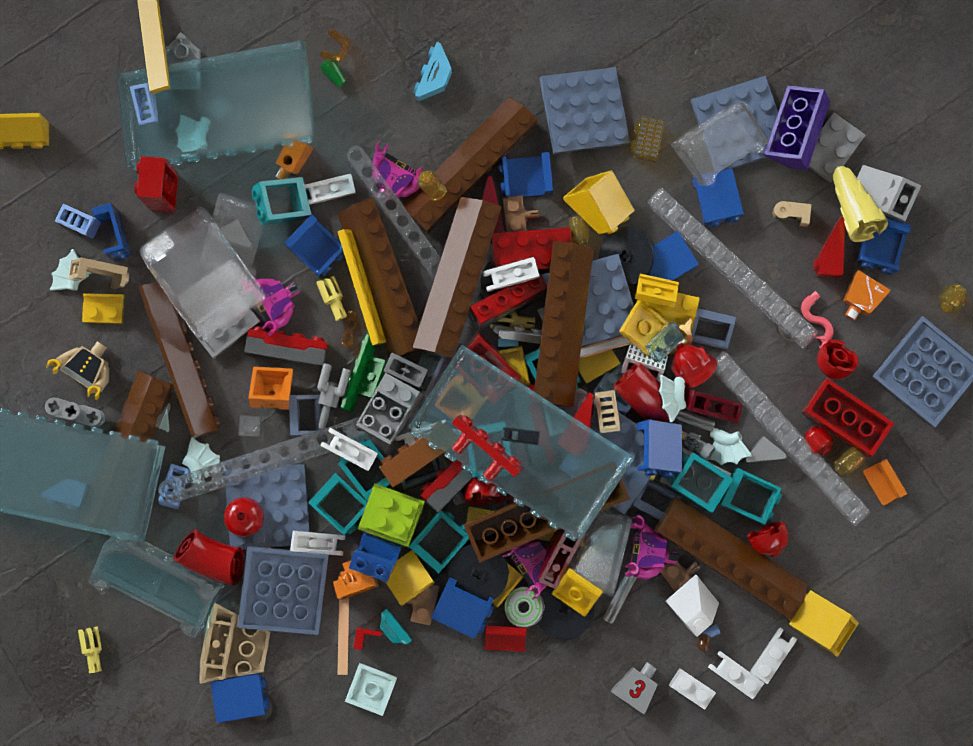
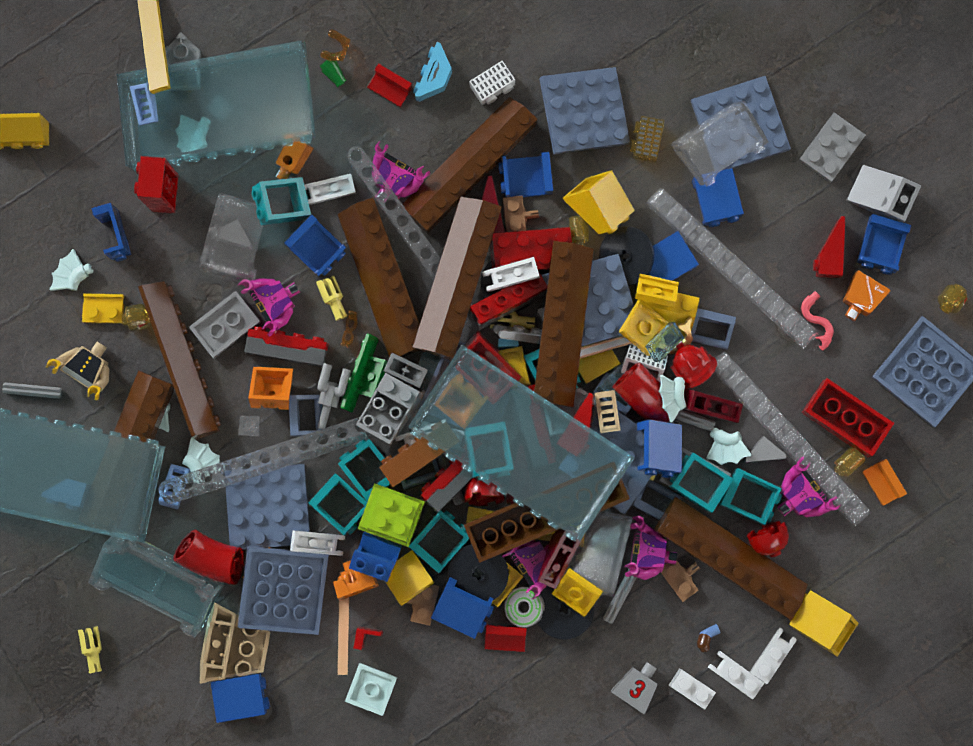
light grey axle [45,398,105,427] -> none
light blue slope [55,204,101,239] -> none
tan panel [68,257,129,289] -> none
clear windscreen [140,207,266,343] -> none
red cylinder [224,497,264,537] -> none
white hinge [320,428,378,471] -> none
yellow tile [337,229,386,345] -> none
teal slope [380,608,413,645] -> none
clear yellow brick [417,171,447,201] -> none
red plate [451,414,523,482] -> none
black bar [501,427,540,445] -> none
white slope [666,575,719,637] -> none
light grey piece [682,431,716,461] -> none
dark purple slope [764,86,830,170] -> none
tan leg [772,201,811,227] -> none
red head [804,426,834,456] -> none
red cylinder [817,339,858,380] -> none
light yellow cone [832,166,888,242] -> none
none -> light grey axle [2,383,62,399]
none -> clear yellow head [121,304,151,331]
none -> red panel [367,63,413,108]
none -> white brick [469,61,515,105]
none -> dark pink torso [777,457,842,517]

